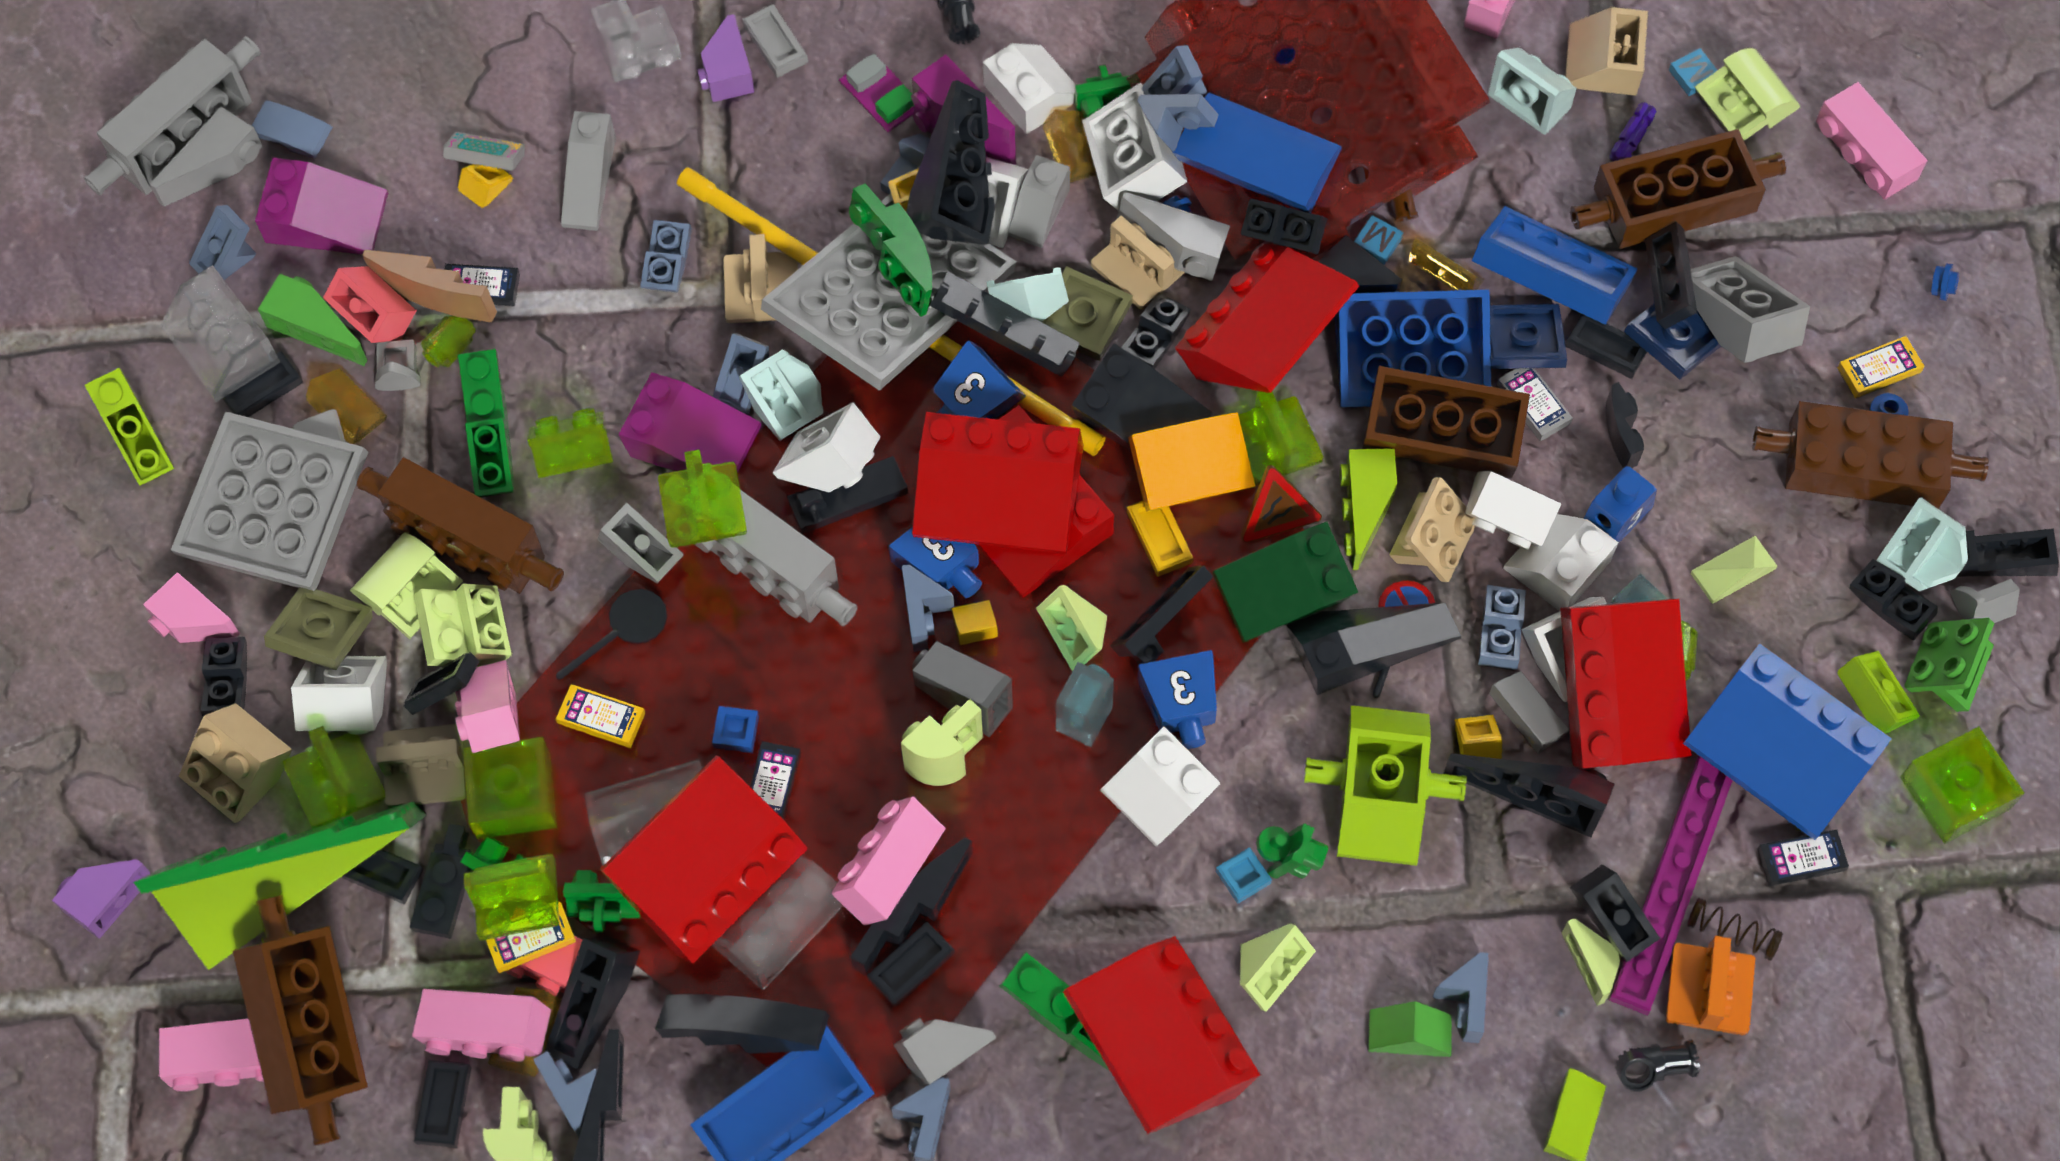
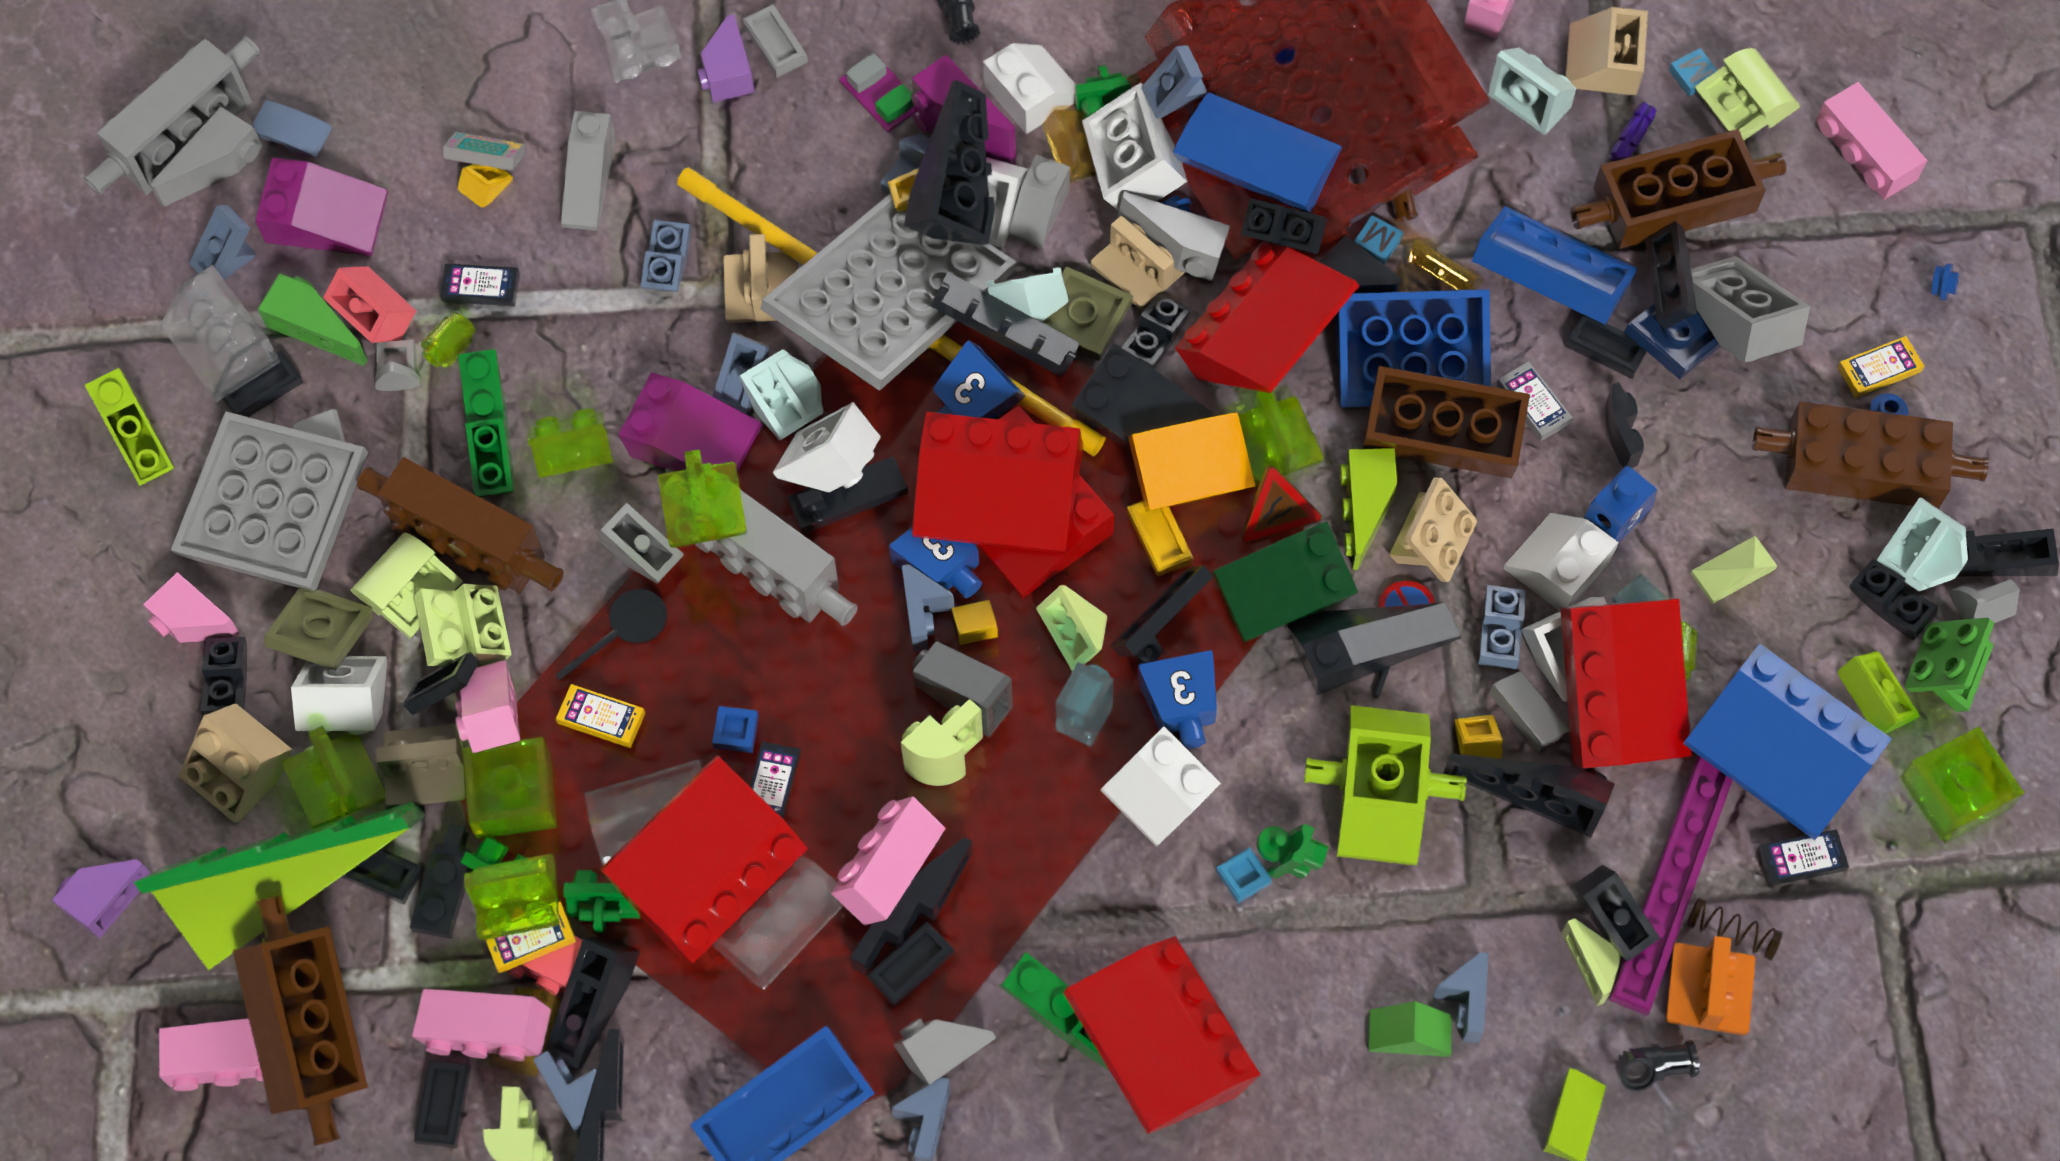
clear yellow slope [306,368,387,444] -> none
medium nougat slope [362,250,497,323] -> none
black slope [655,994,830,1054] -> none
green slope [849,183,932,317] -> none
sand blue slope [1138,94,1219,151] -> none
yellowish green slope [1240,923,1316,1012] -> none
white slope [1465,471,1561,550] -> none
dark blue plate [1490,304,1567,369] -> none

